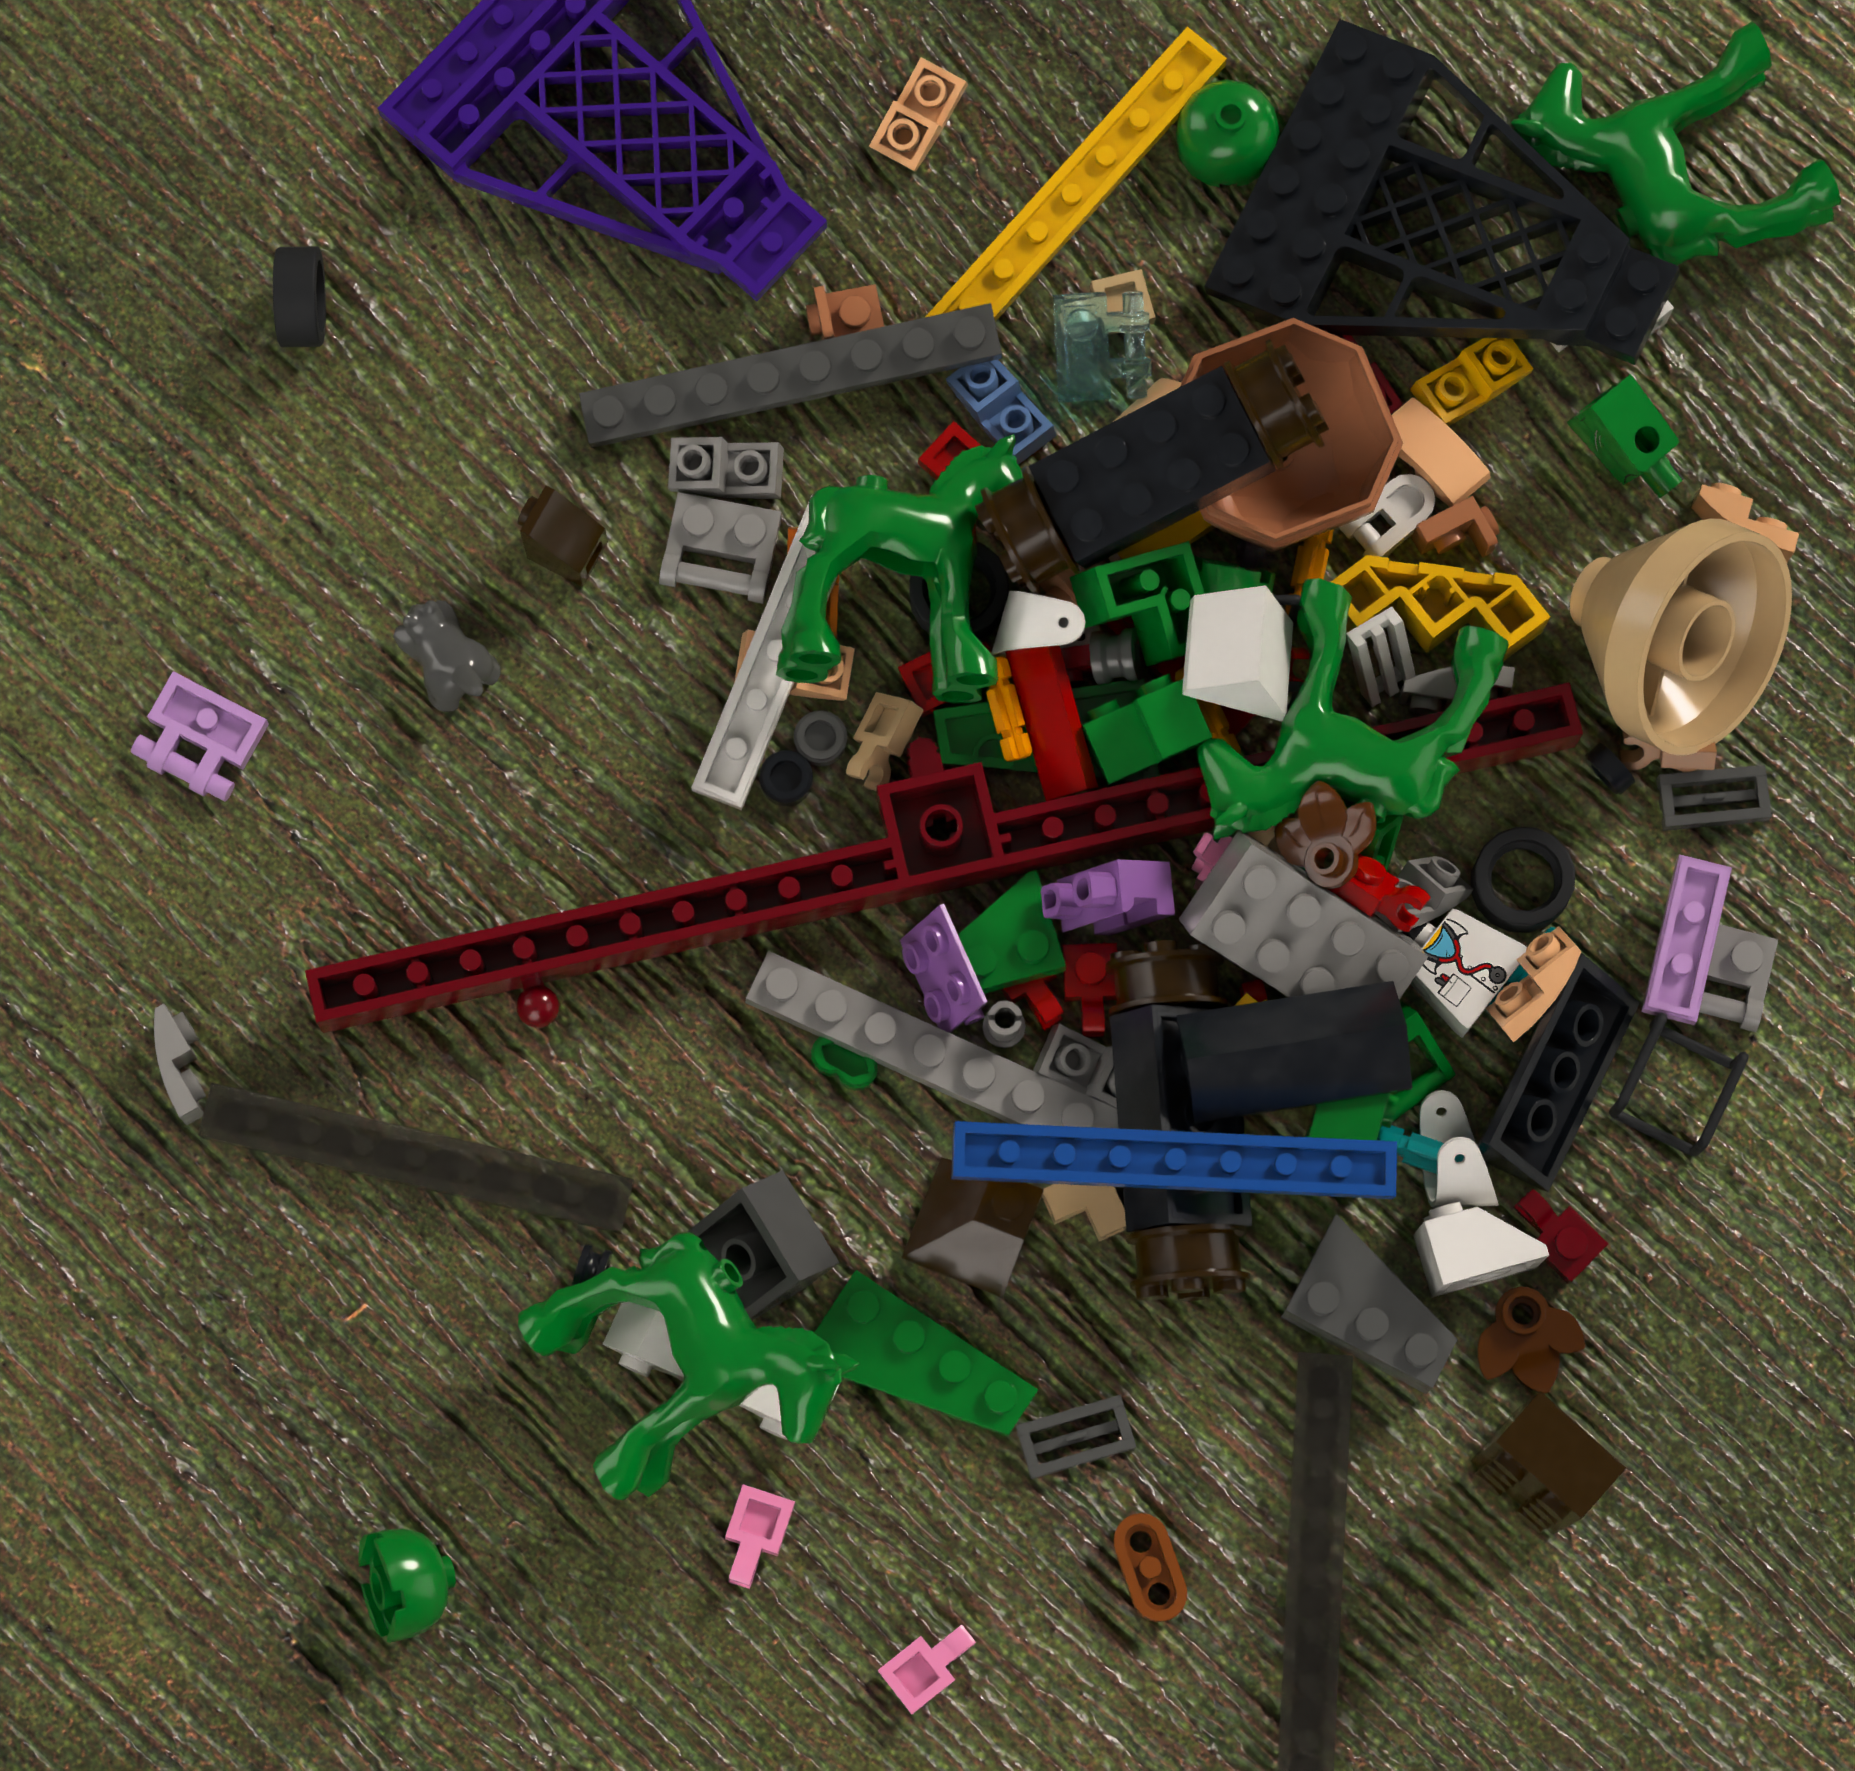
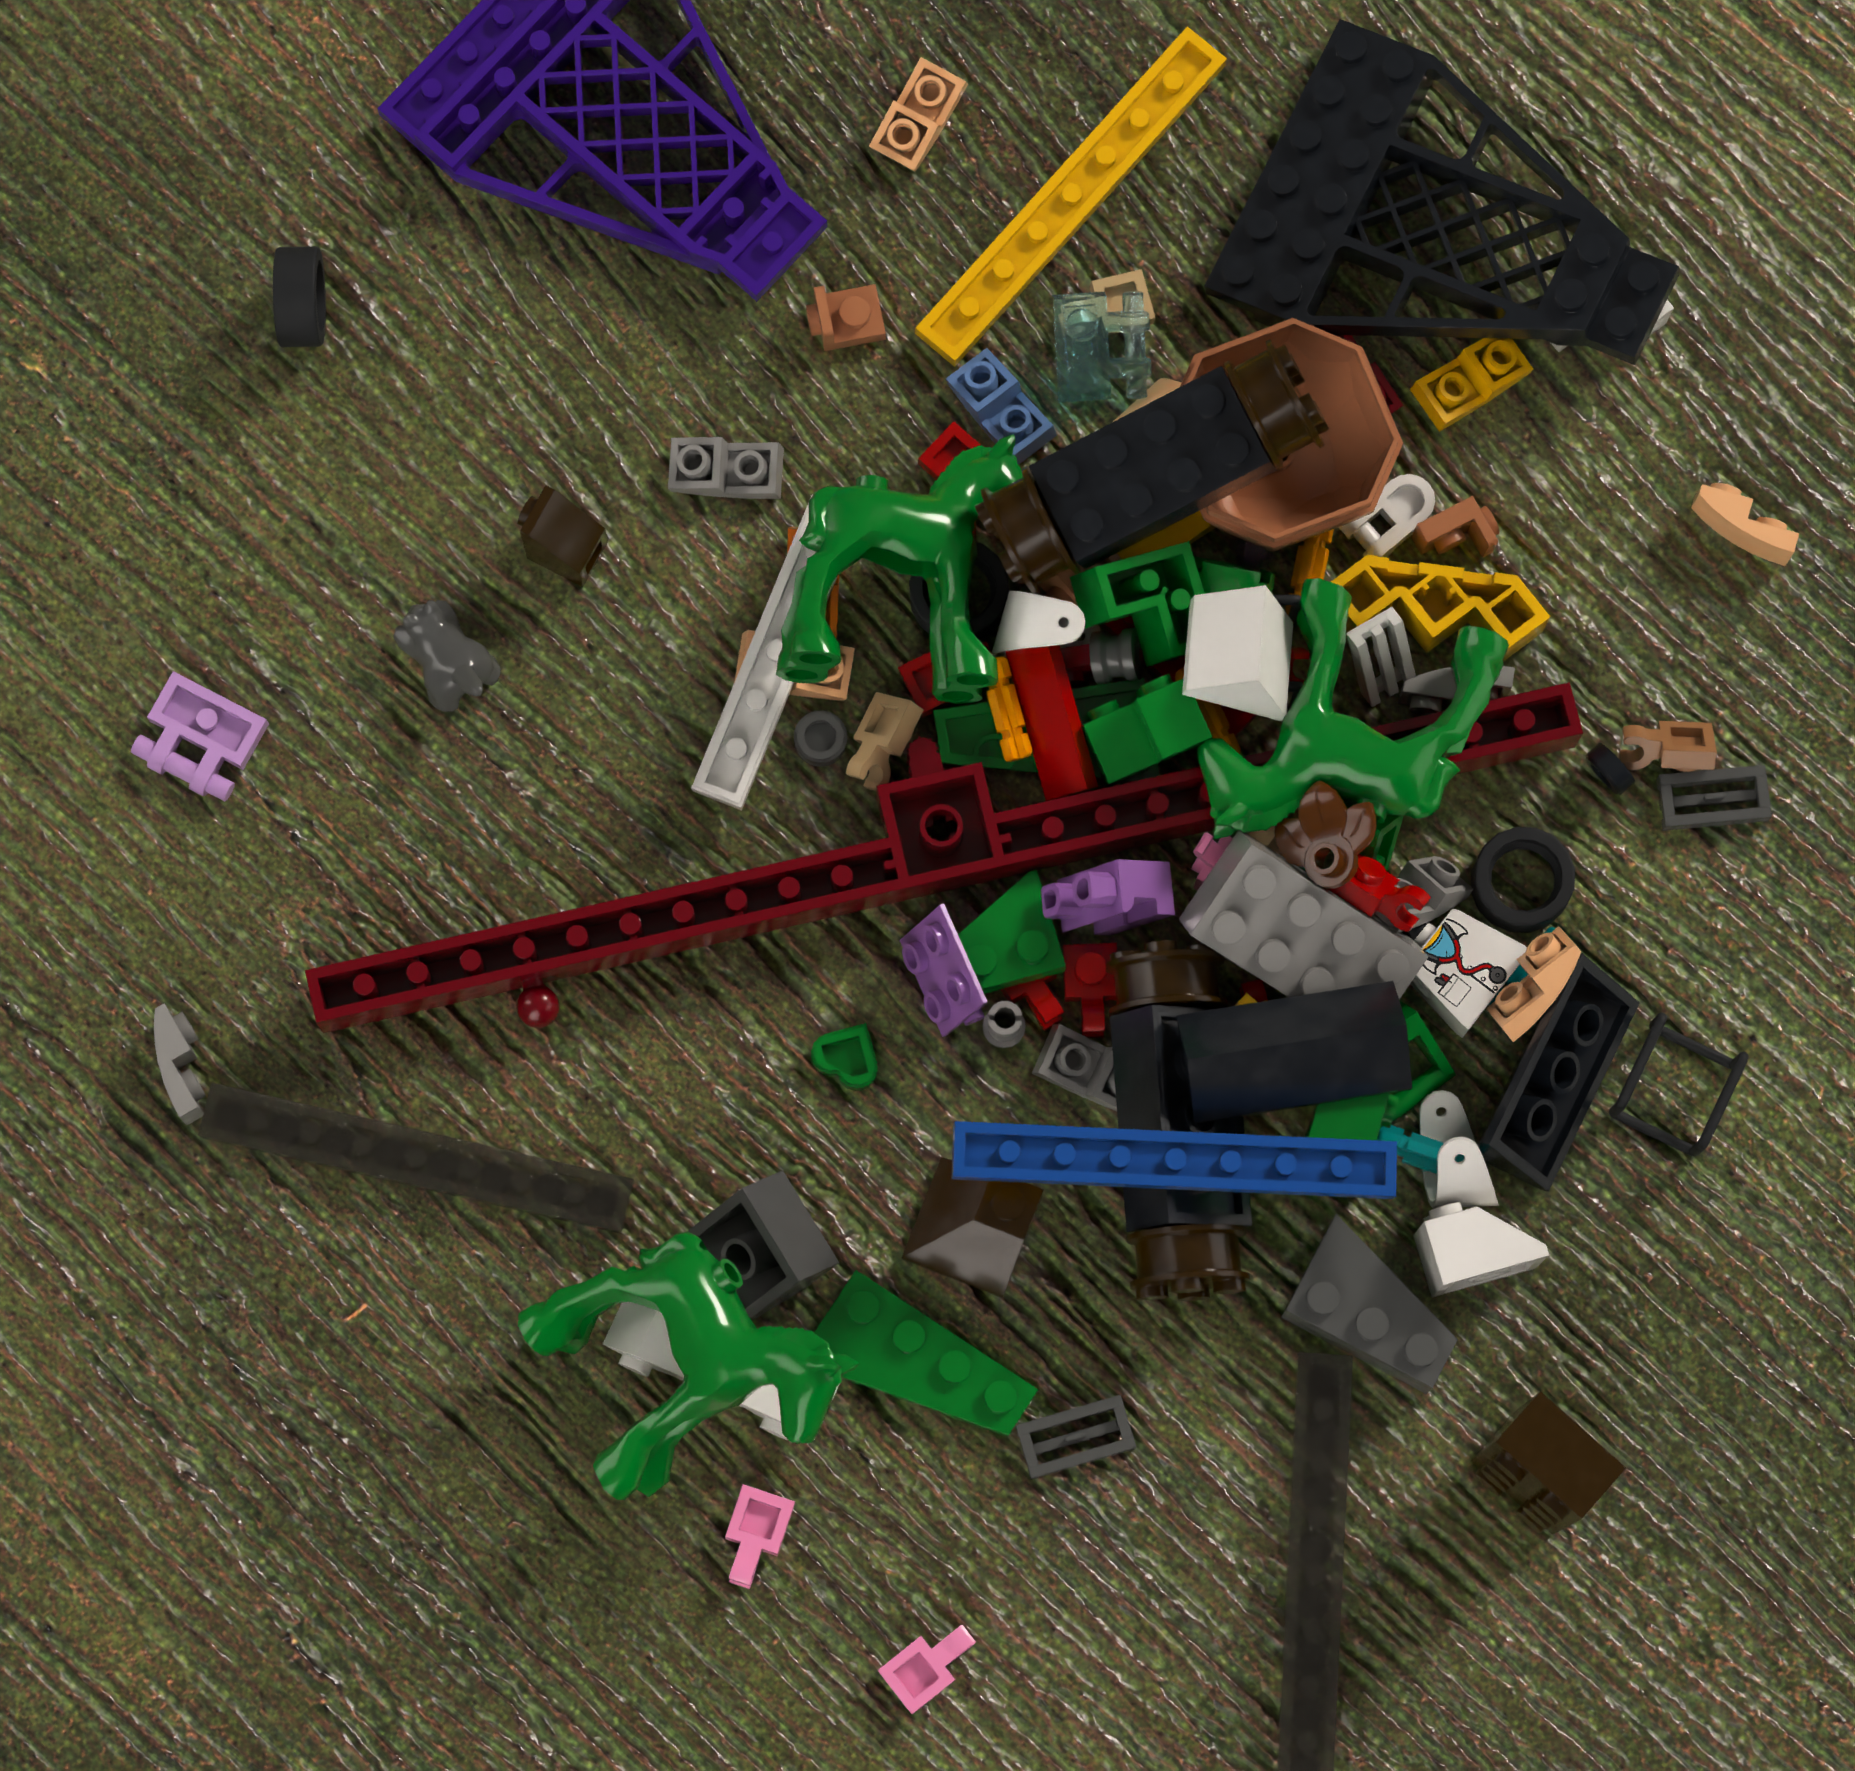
green cylinder [358,1529,456,1643] -> none
black bush [572,1243,613,1285] -> none
dark grey plate [579,303,1003,448] -> none
light grey plate [659,492,782,604] -> none
light grey plate [745,951,1118,1129] -> none
black tile [759,750,813,806] -> none
tan piece [1042,1184,1126,1242] -> none
dark orange plate [1113,1513,1187,1622] -> none
green cylinder [1175,79,1280,187] -> none
light nougat slope [1392,397,1491,507] -> none
reddish brown plate [1477,1287,1585,1394] -> none
green animal [1511,21,1841,265] -> none
dark red plate [1513,1189,1608,1284] -> none
green torso [1566,374,1684,499] -> none
tan cone [1570,518,1792,755] -> none
lavender tile [1641,854,1732,1025] -> none
light grey plate [1699,924,1778,1032] -> none

